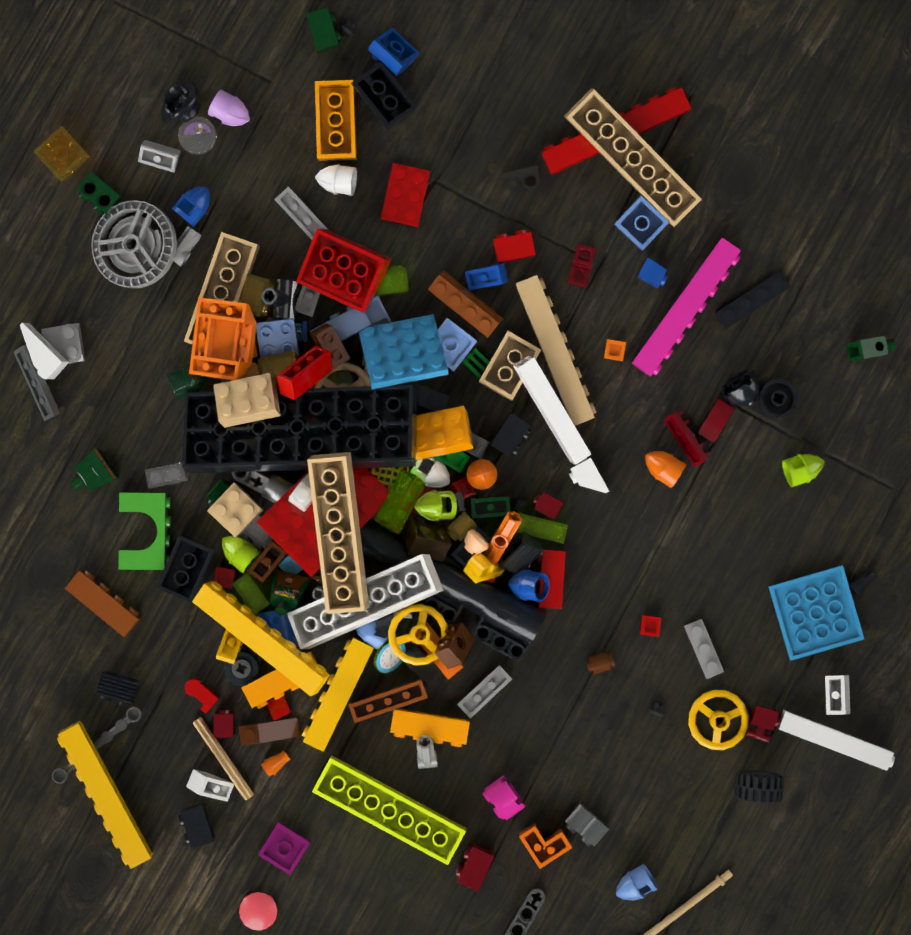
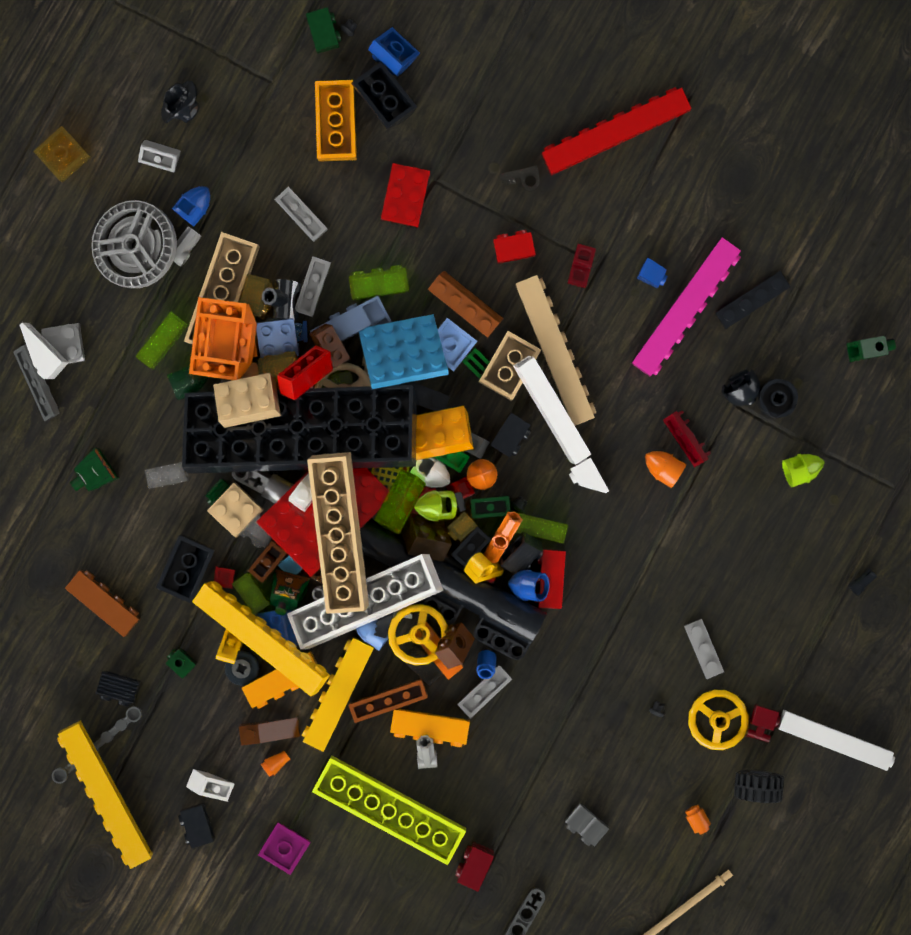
dark green brick [76,171,123,215] -> none
bright green arch [118,493,171,570] -> none
clear tile [178,116,217,155] -> none
red leg [185,678,220,713] -> none
tan axle [193,717,254,800] -> none
lavender helmet [208,89,250,126] -> none
dark red brick [214,709,235,737] -> none
lime helmet [222,536,262,574] -> none
coral dish [239,892,277,931] -> none
red slope [267,696,292,721] -> none
red slope [296,228,392,313] -> none
white helmet [315,164,357,196] -> none
piece [374,640,406,674] -> none
light nougat cone [464,529,489,554] -> none
blue plate [465,263,509,290] -> none
dark pink brick [482,775,526,820] -> none
orange brick [519,823,572,869] -> none
dark red brick [533,492,563,520] -> none
tan brick [564,88,702,227] -> none
reddish brown brick [586,652,615,675] -> none
orange plate [604,339,626,362] -> none
medium blue brick [614,196,669,250] -> none
medium blue helmet [616,864,658,901] -> none
red plate [640,615,661,637] -> none
dark red slope [698,398,735,442] -> none
dark azure plate [768,565,864,661] -> none
white brick [825,675,850,715] -> none
none -> clear neon green brick [135,312,189,369]
none -> dark green brick [165,648,198,679]
none -> blue brick [476,650,497,679]
none -> orange brick [685,804,711,835]

